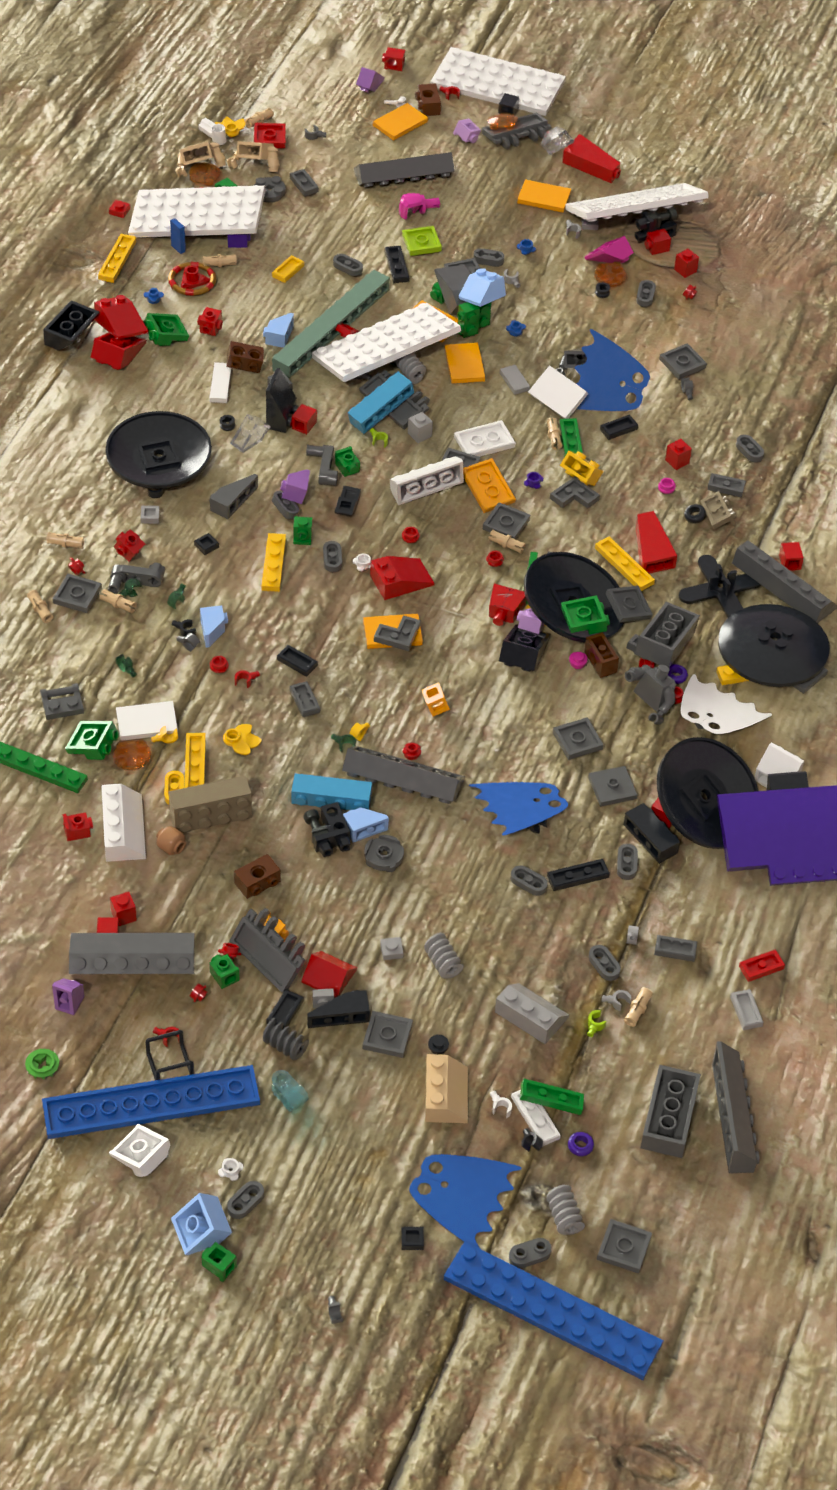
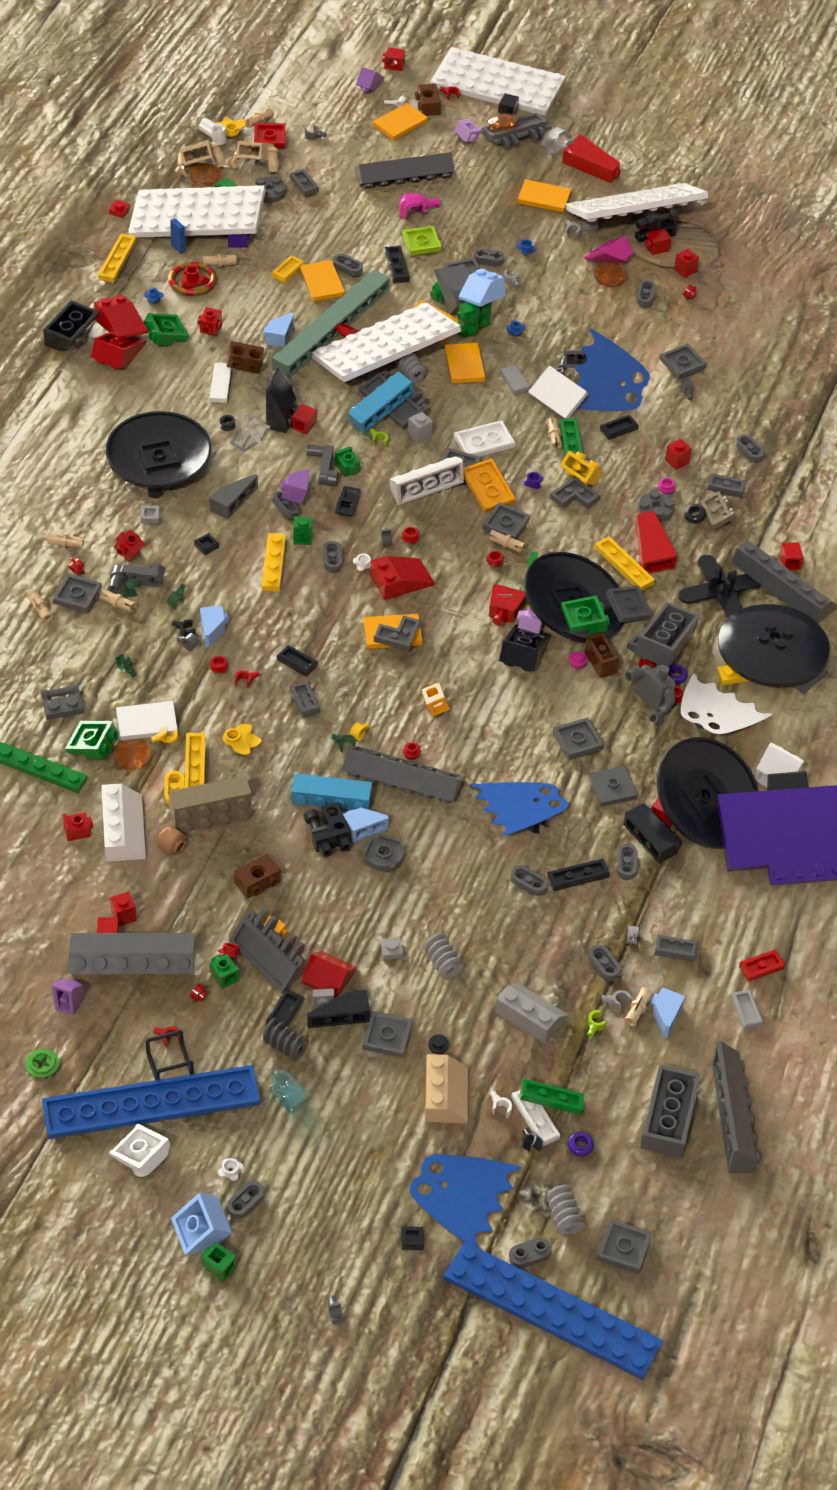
black bush [595,282,610,298] -> none
none -> light orange tile [300,260,345,302]
none -> dark grey piece [381,528,392,546]
none -> dark grey plate [638,489,674,522]
none -> light blue slope [651,987,685,1039]

